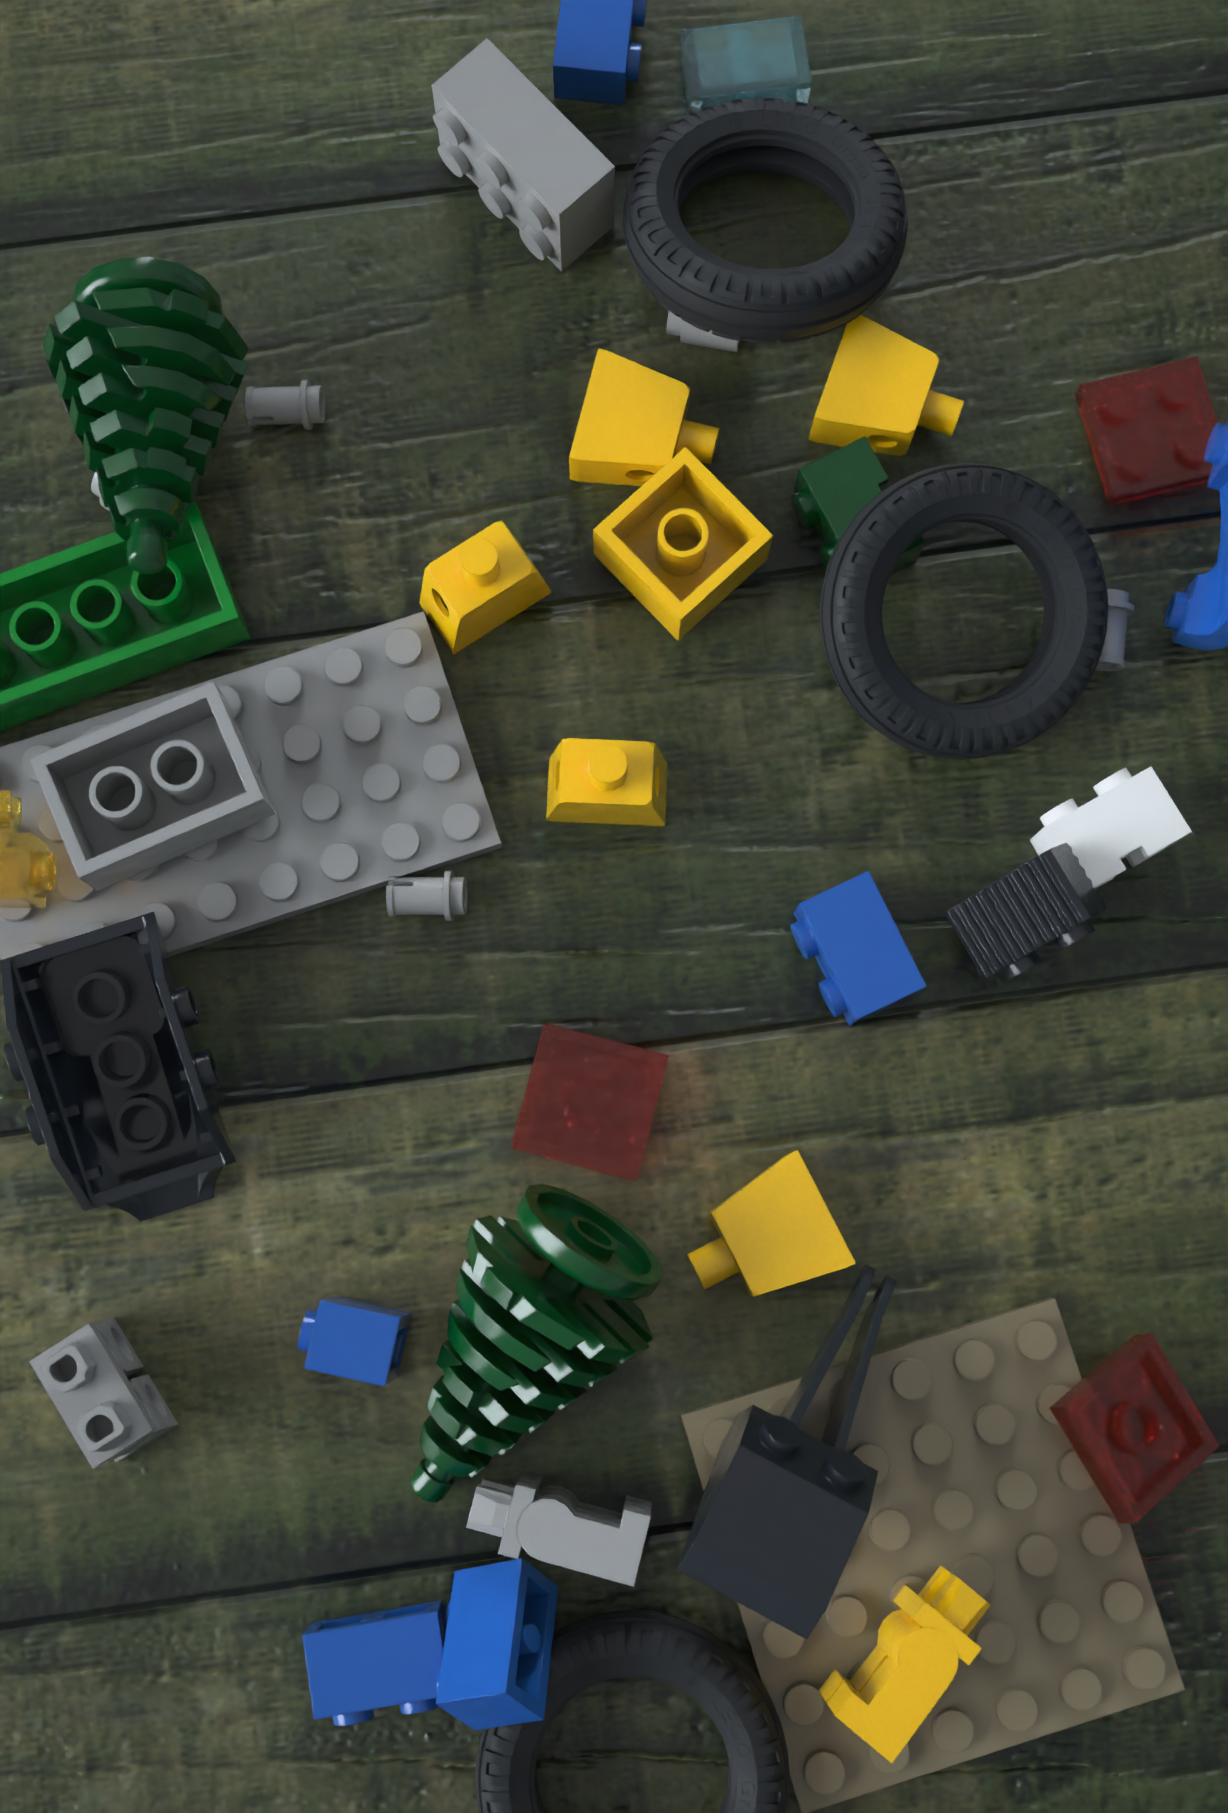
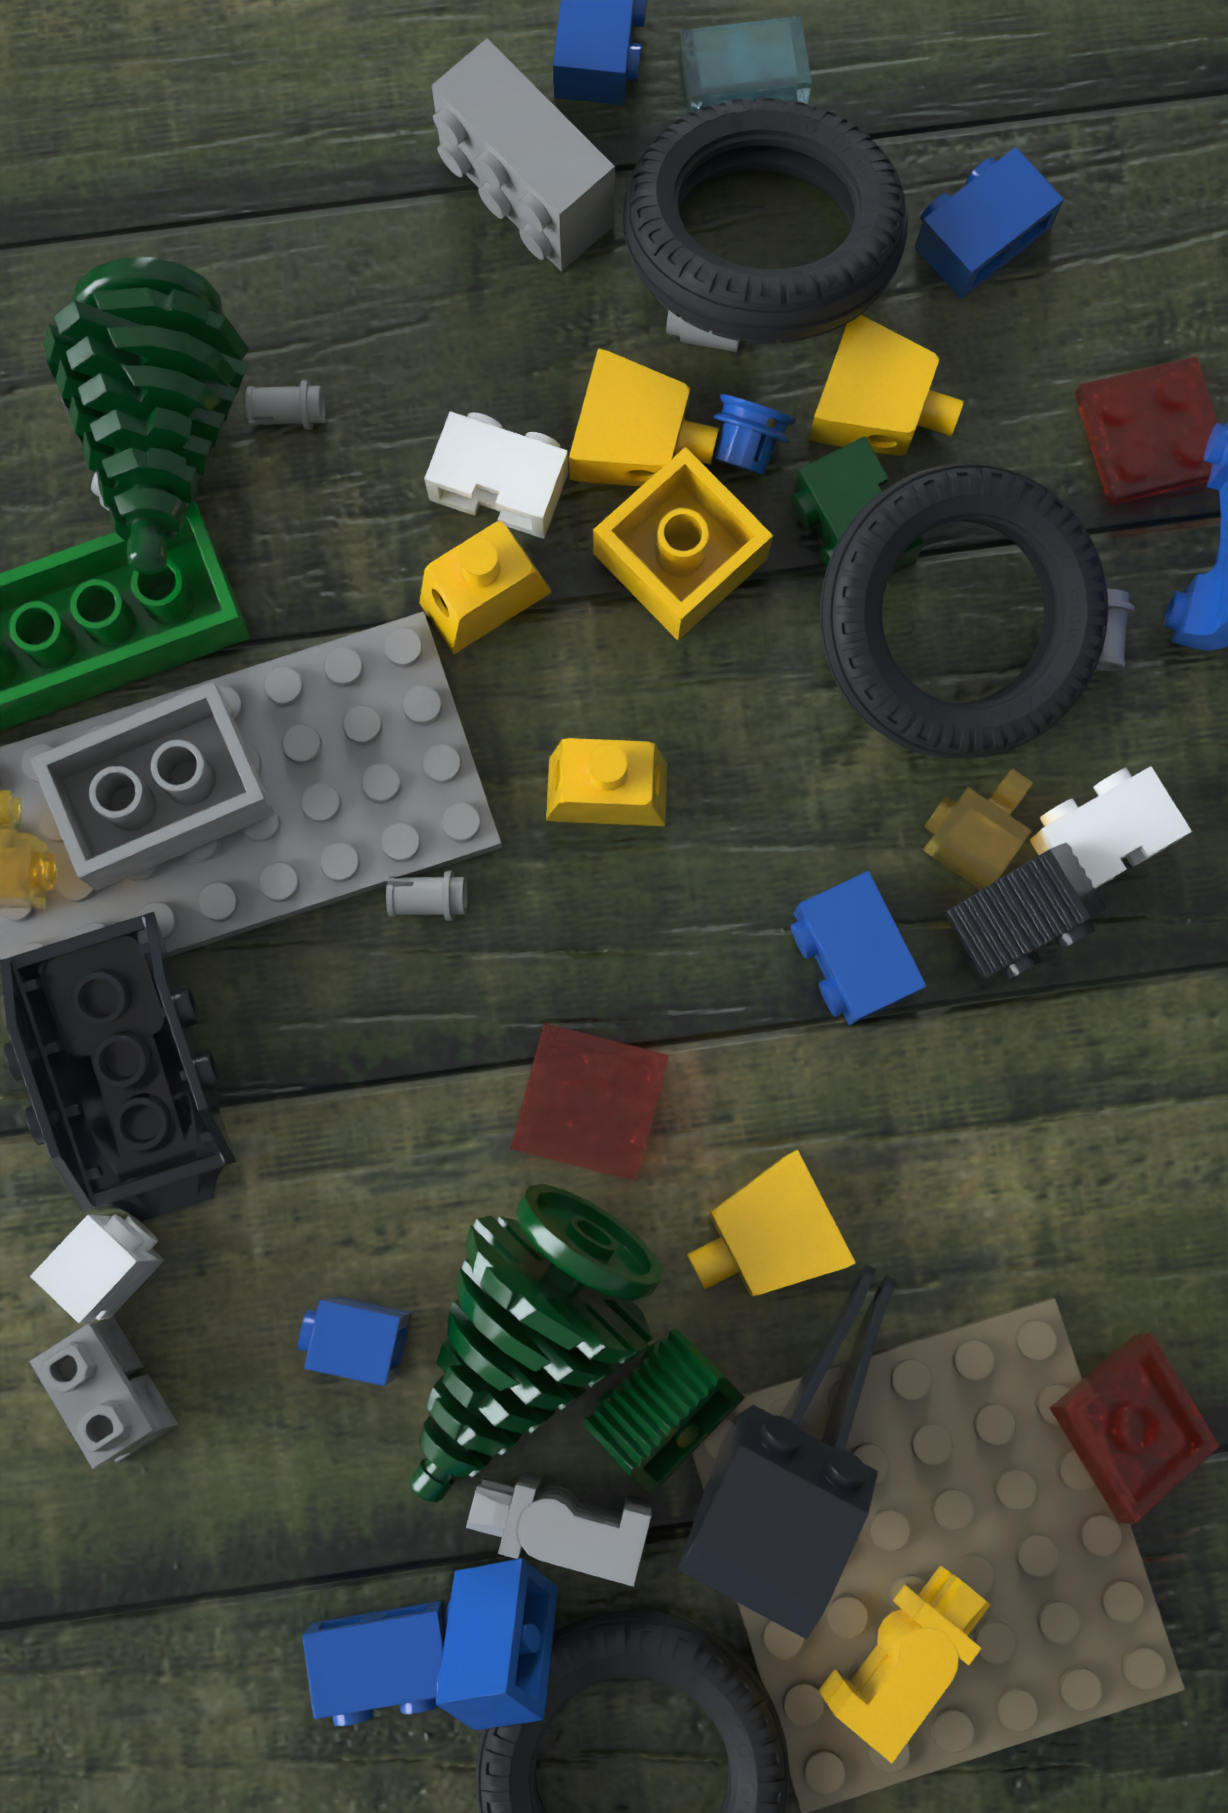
none -> white brick [30,1214,164,1323]
none -> white brick [424,411,569,539]
none -> dark green brick [584,1329,745,1495]
none -> blue piece [713,394,796,476]
none -> blue brick [914,147,1064,299]
none -> clear yellow brick [922,769,1033,890]

